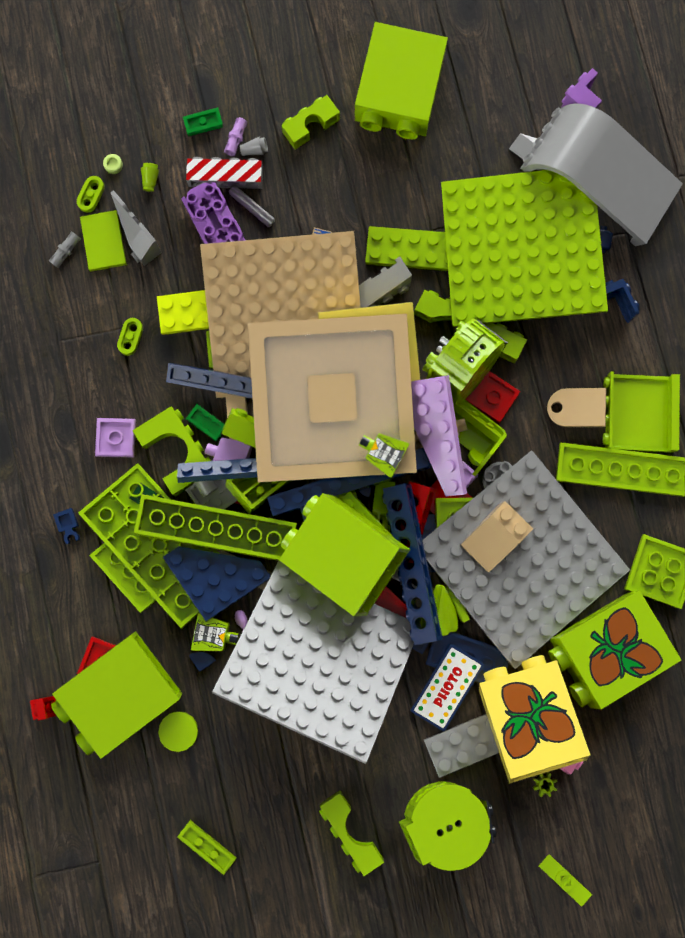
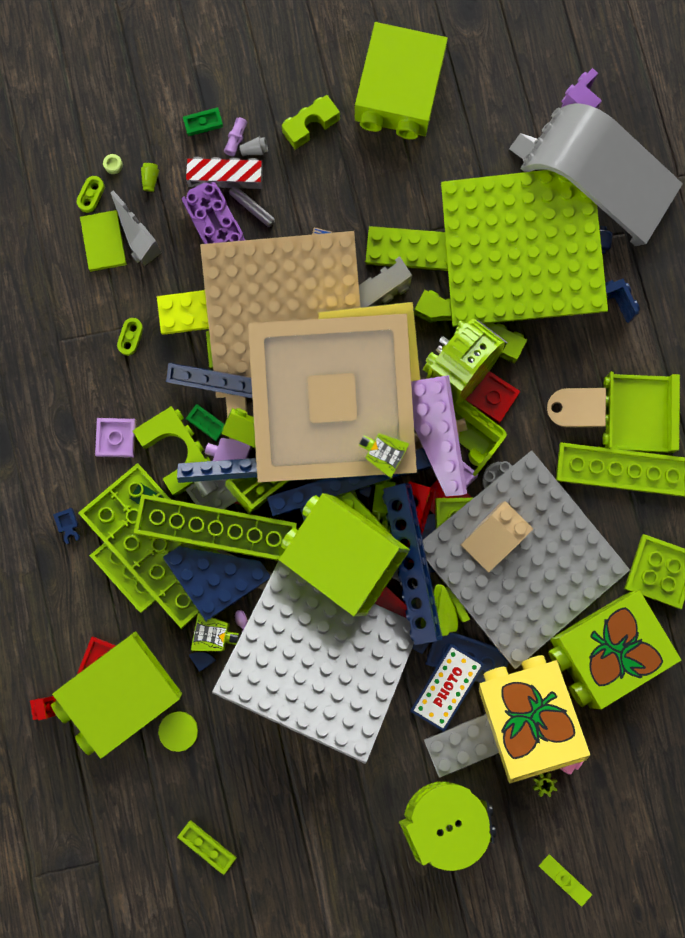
light grey pin [49,231,81,268] -> none
lime arch [319,791,384,876] -> none

